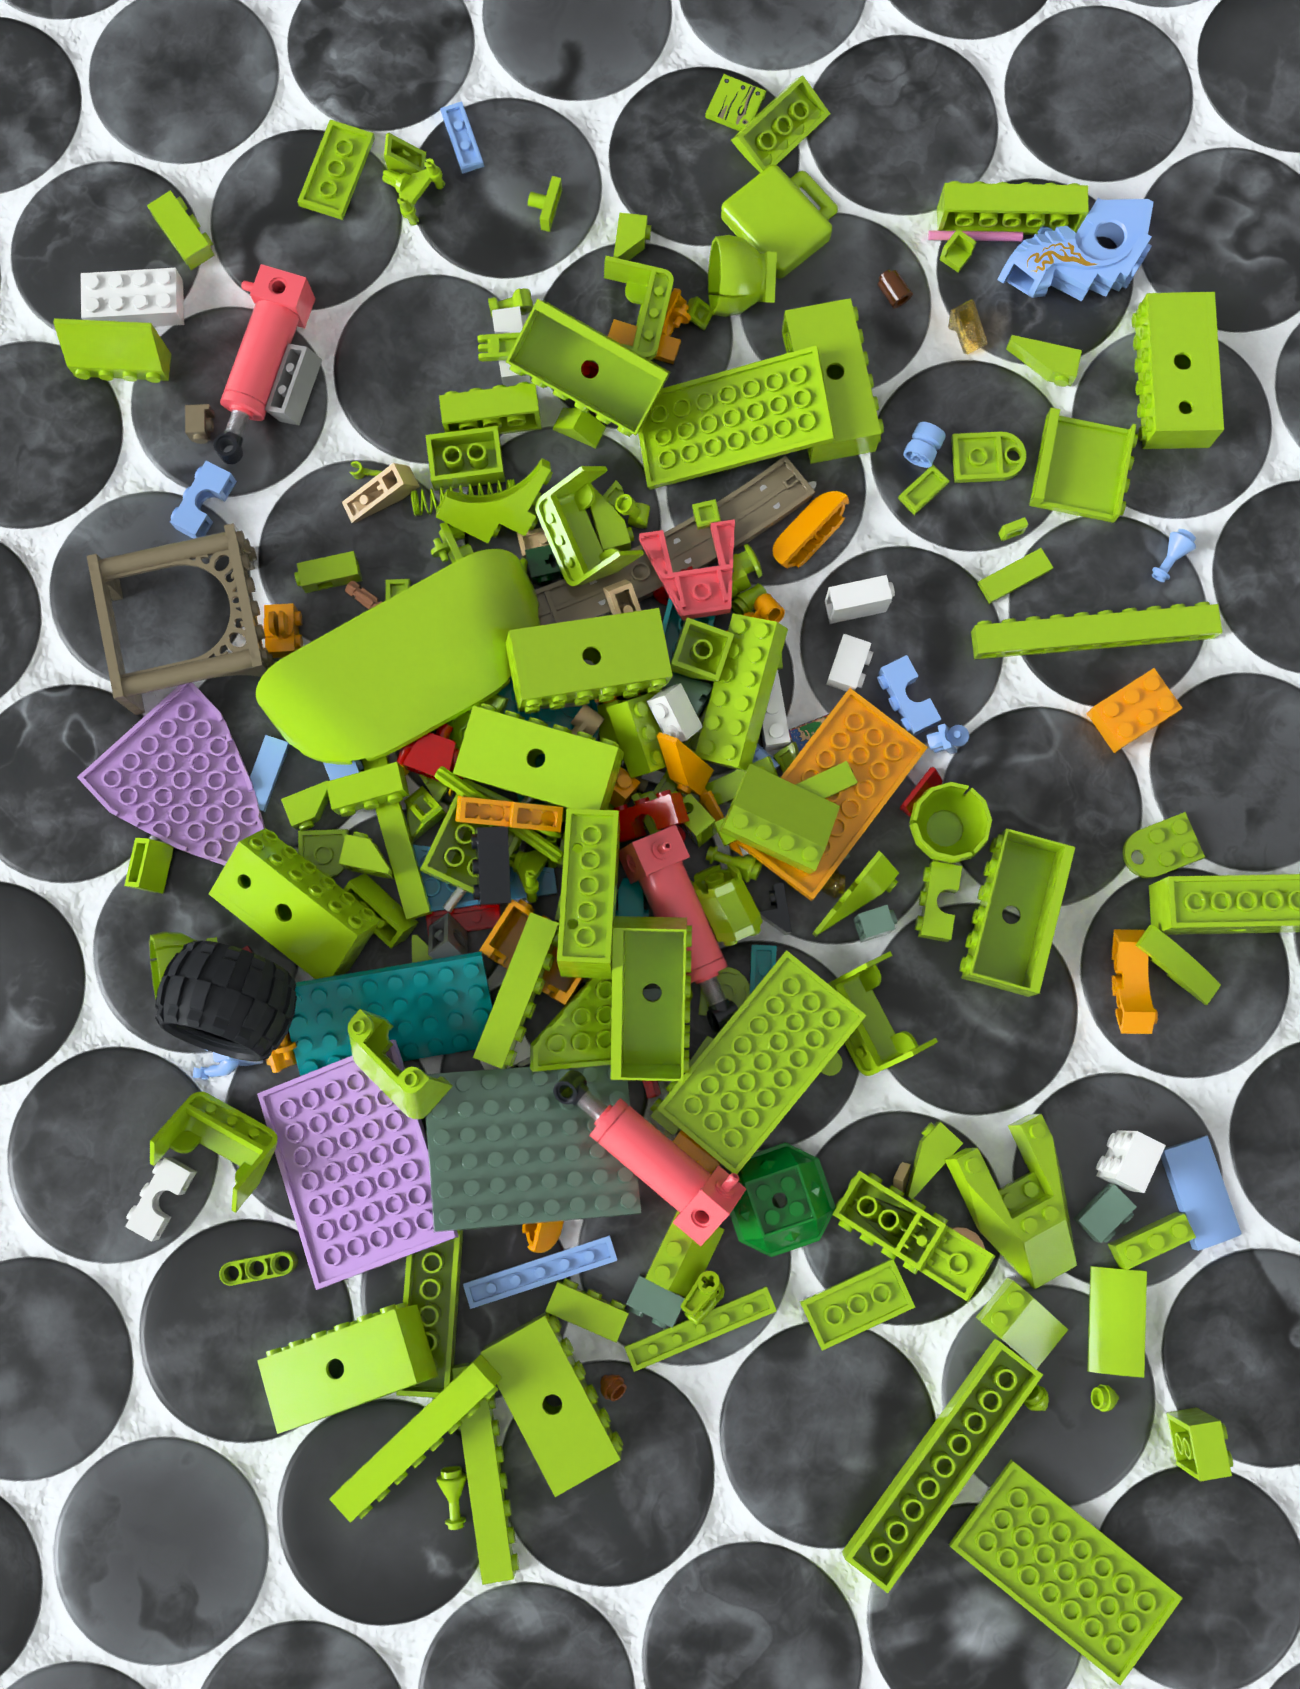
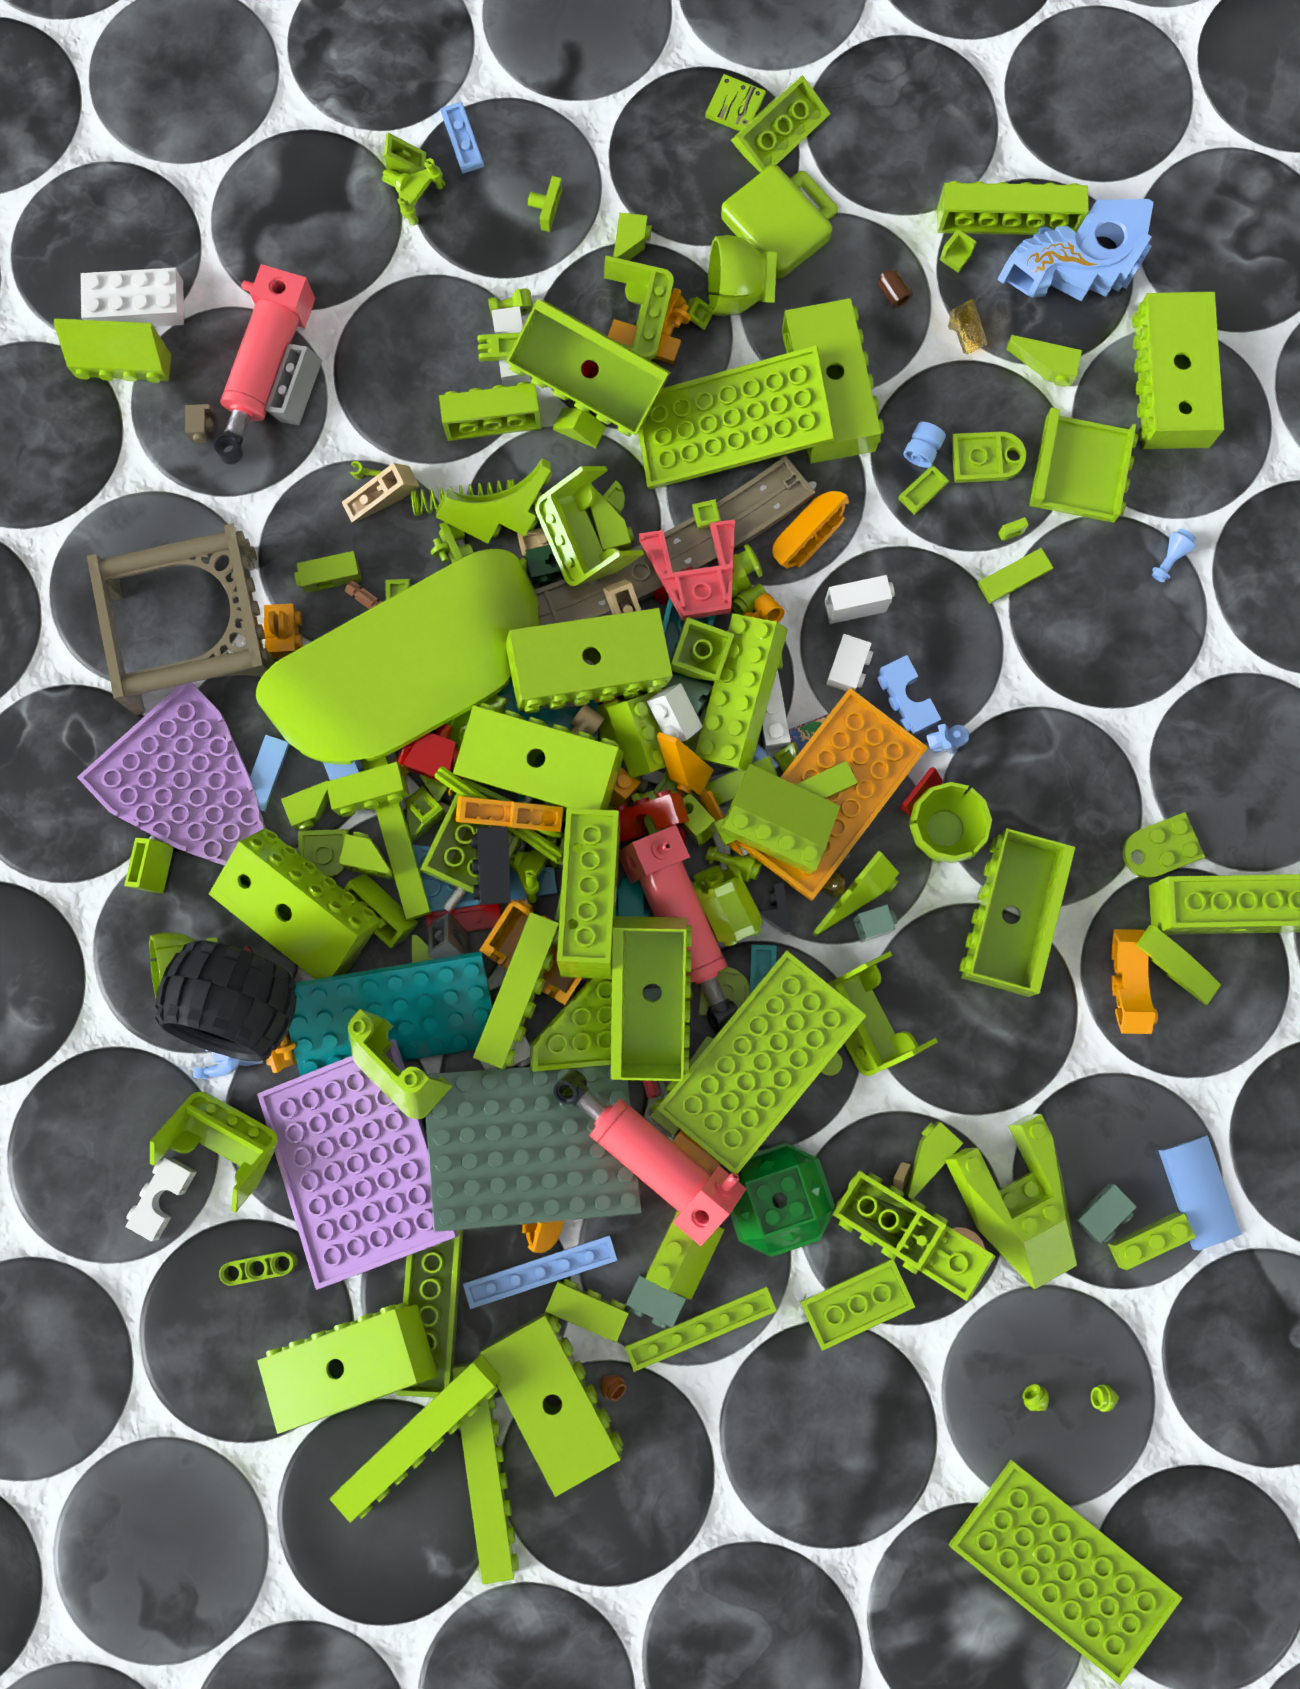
lime brick [147,190,215,270] -> none
light blue arch [170,461,237,538] -> none
lime plate [297,119,375,220] -> none
lime brick [425,426,506,491] -> none
lime piece [436,1466,467,1530] -> none
lime leg [615,494,650,529] -> none
lime piece [680,1271,725,1325] -> none
lime brick [842,1339,1043,1594] -> none
lime arch [915,861,962,942] -> none
bright pink bar [928,230,1023,242] -> none
lime brick [971,602,1222,660] -> none
lime slope [975,1278,1068,1370] -> none
light orange brick [1086,668,1182,753] -> none
lime slope [1087,1266,1147,1378] -> none
white brick [1096,1130,1166,1193] -> none
lime brick [1166,1407,1233,1481] -> none

